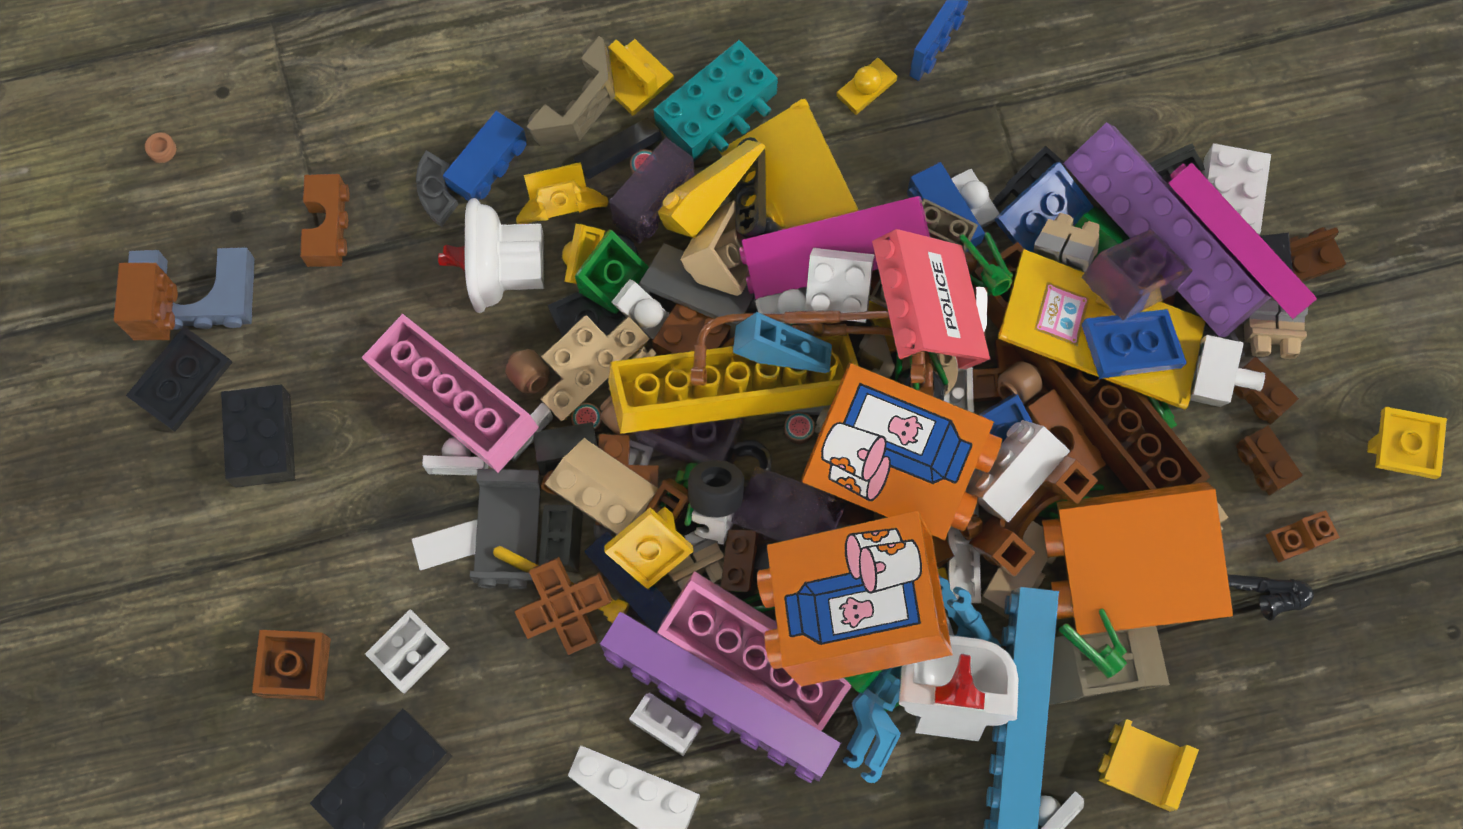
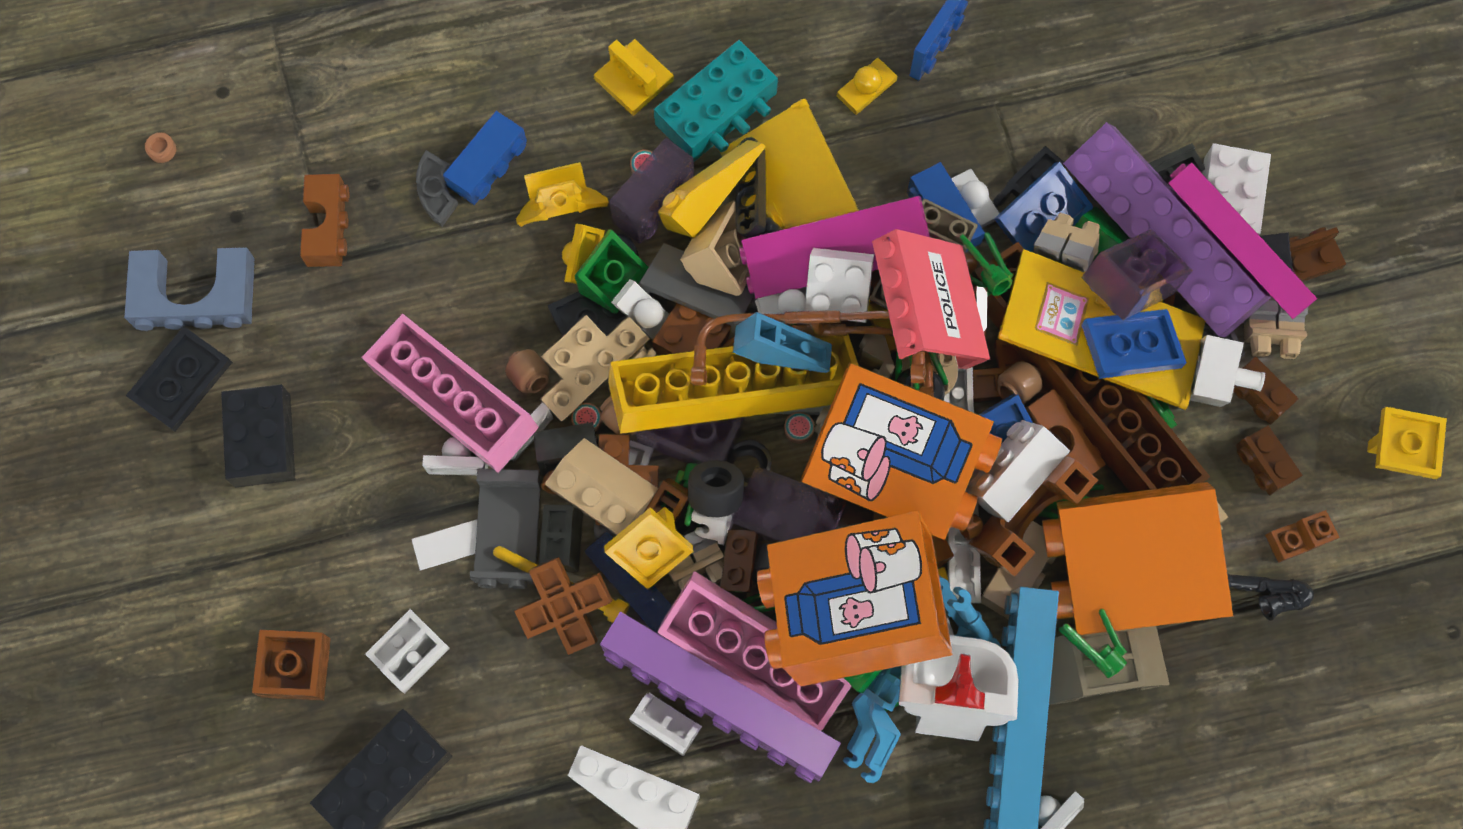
dark orange brick [114,263,178,340] -> none
white piece [438,198,544,313] -> none
dark tan slope [527,36,615,146] -> none
black tile [574,117,662,179] -> none
yellow panel [1097,719,1199,812] -> none

